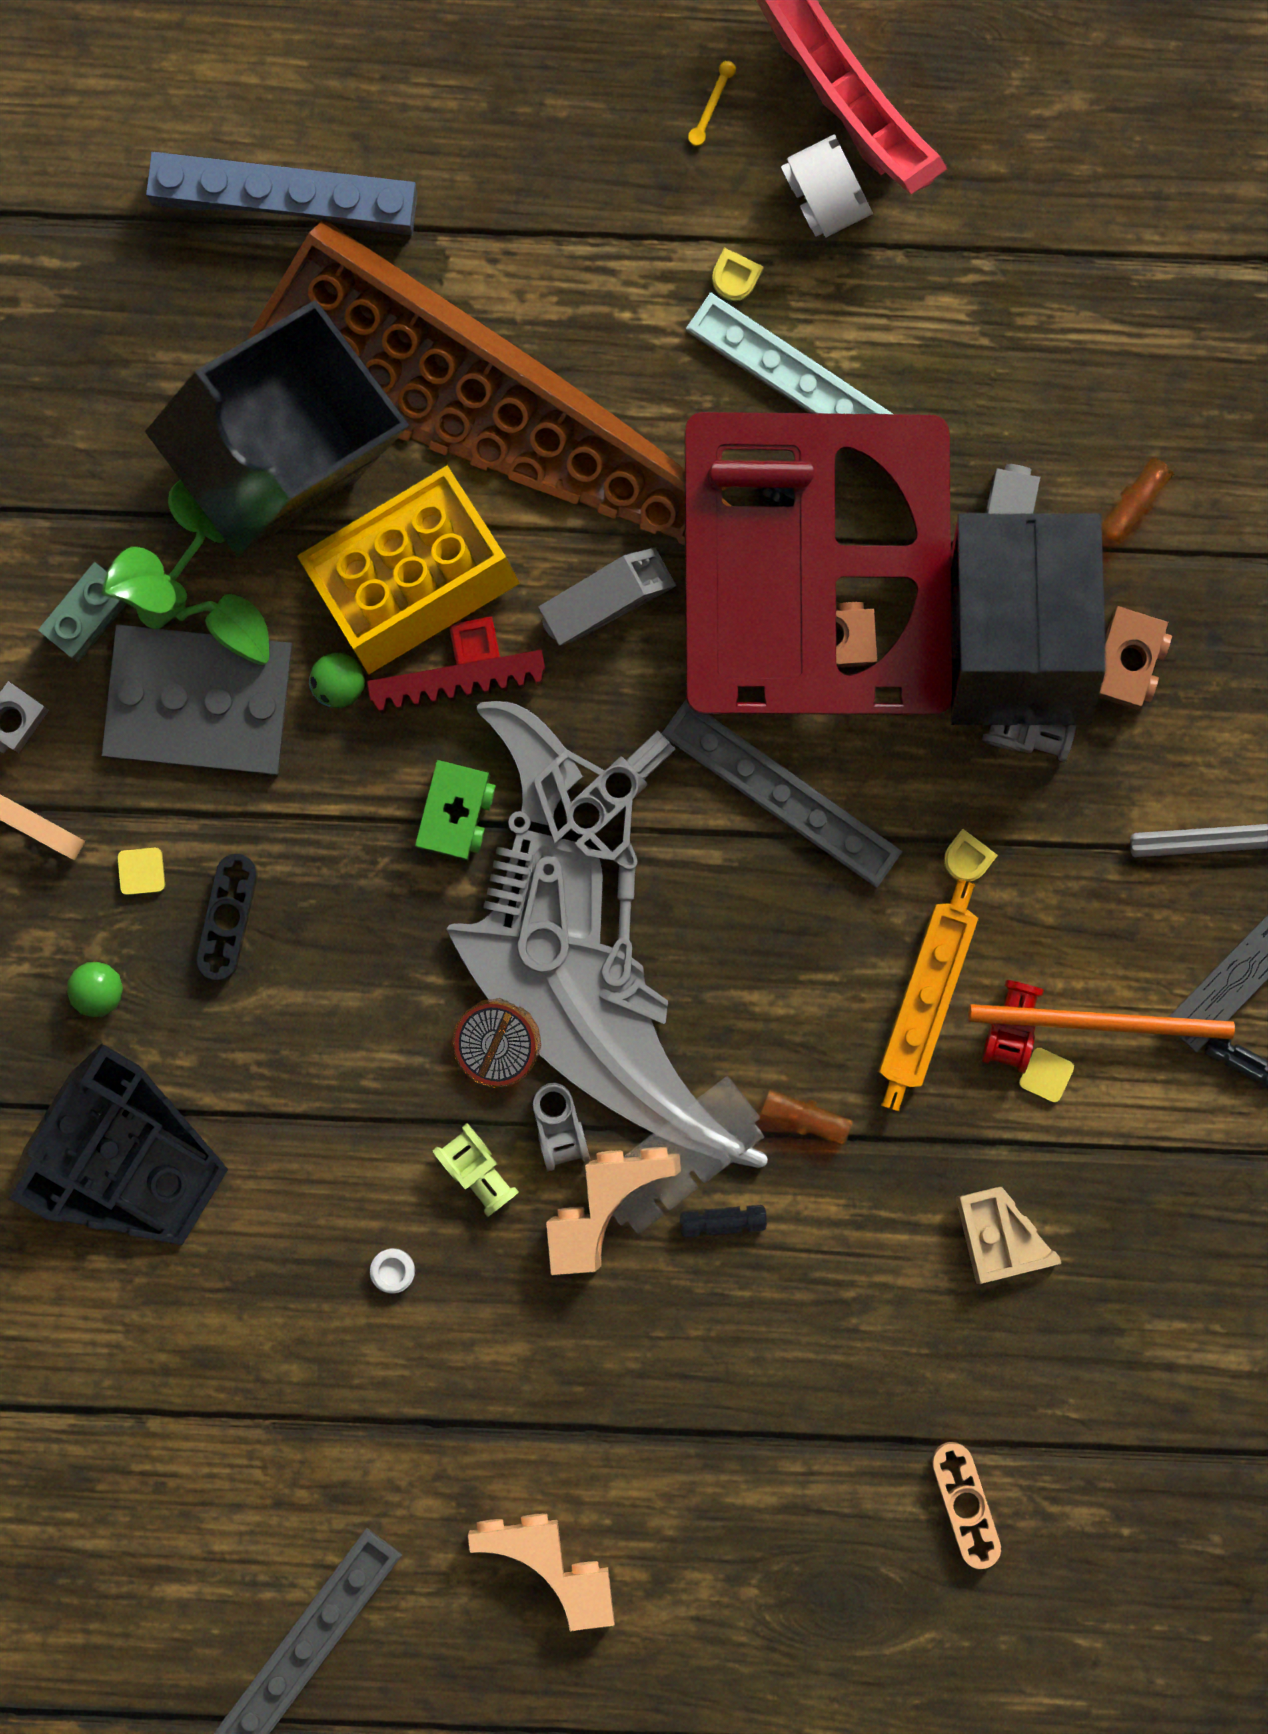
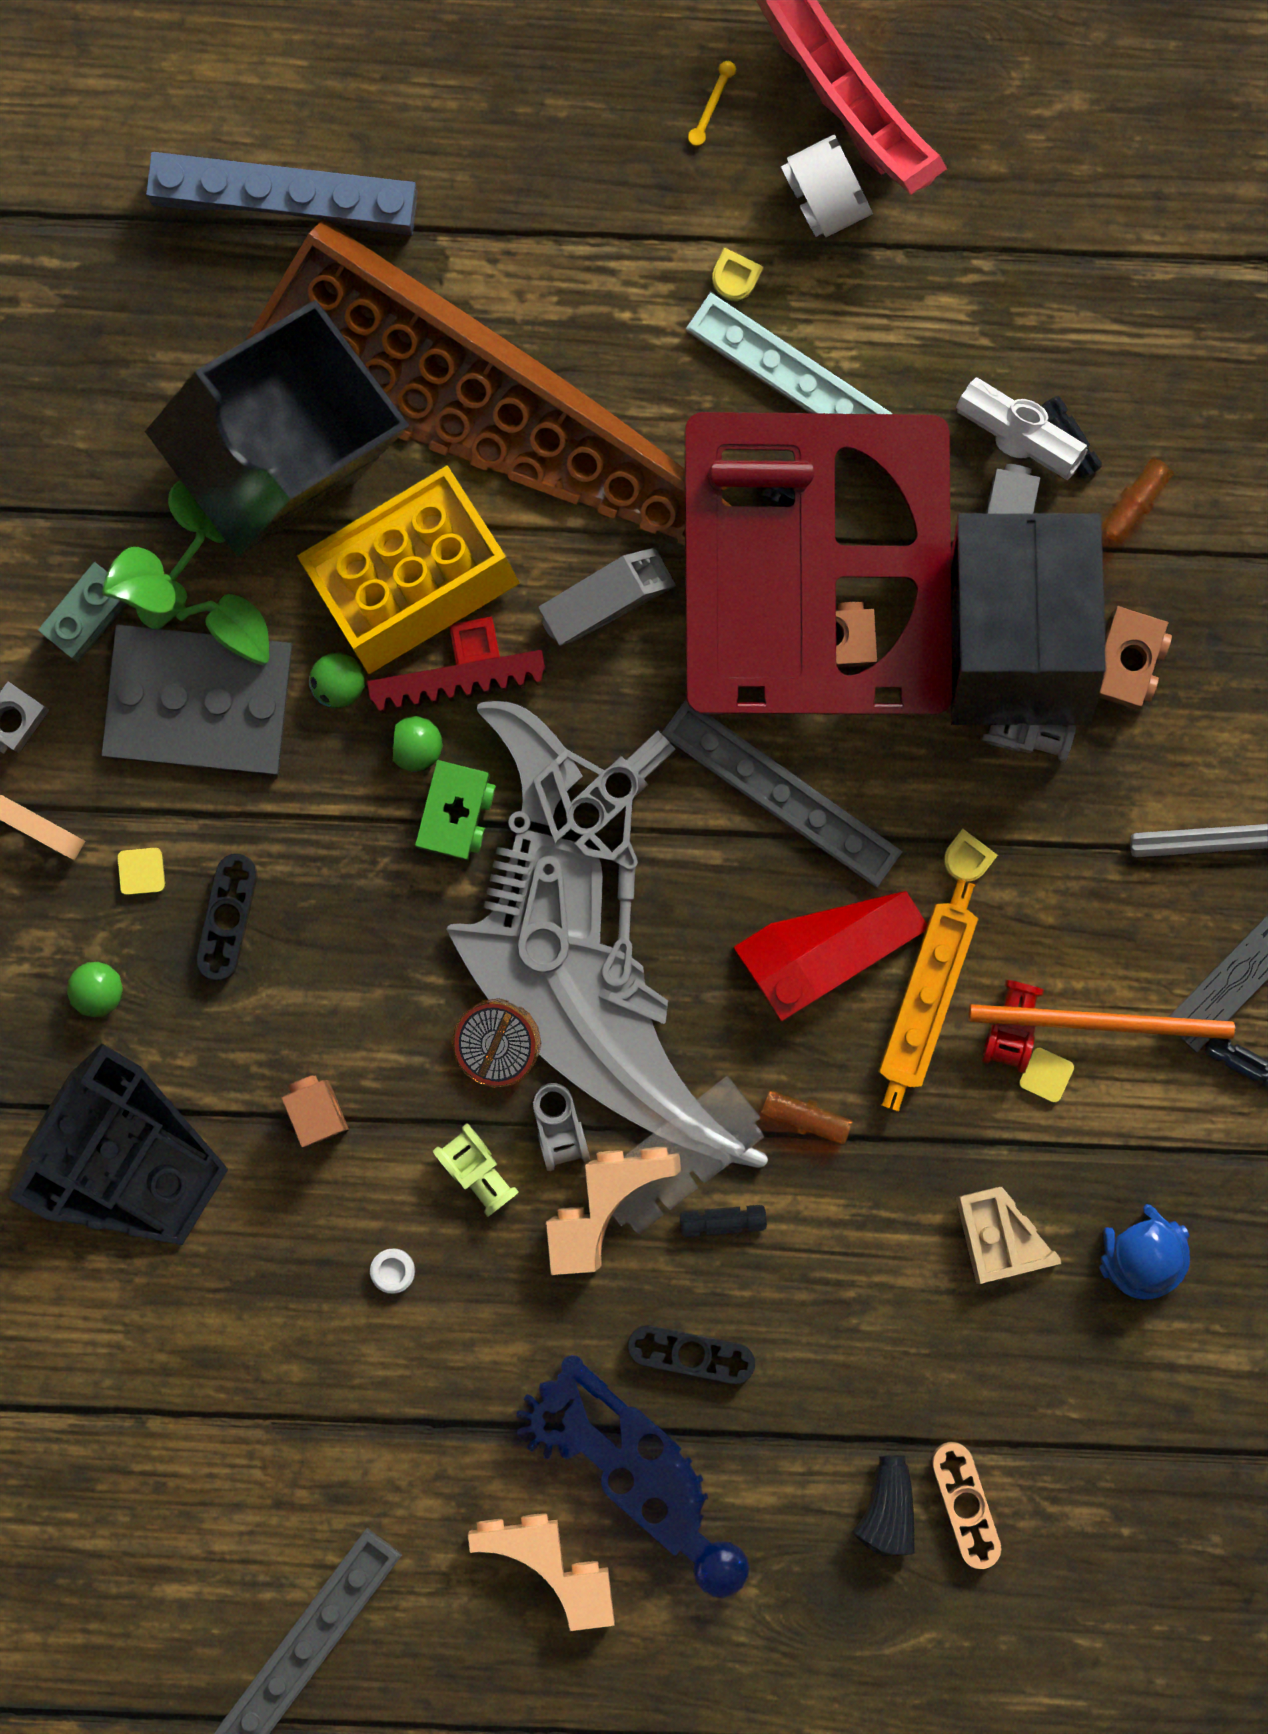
none -> nougat brick [281,1075,349,1147]
none -> bright green piece [393,716,443,772]
none -> clear blue arm [516,1355,750,1598]
none -> black beam [628,1325,755,1384]
none -> red wedge [733,891,928,1022]
none -> black piece [852,1455,915,1556]
none -> white piece [956,377,1088,480]
none -> black axle [1041,396,1102,478]
none -> blue helmet [1099,1204,1190,1300]

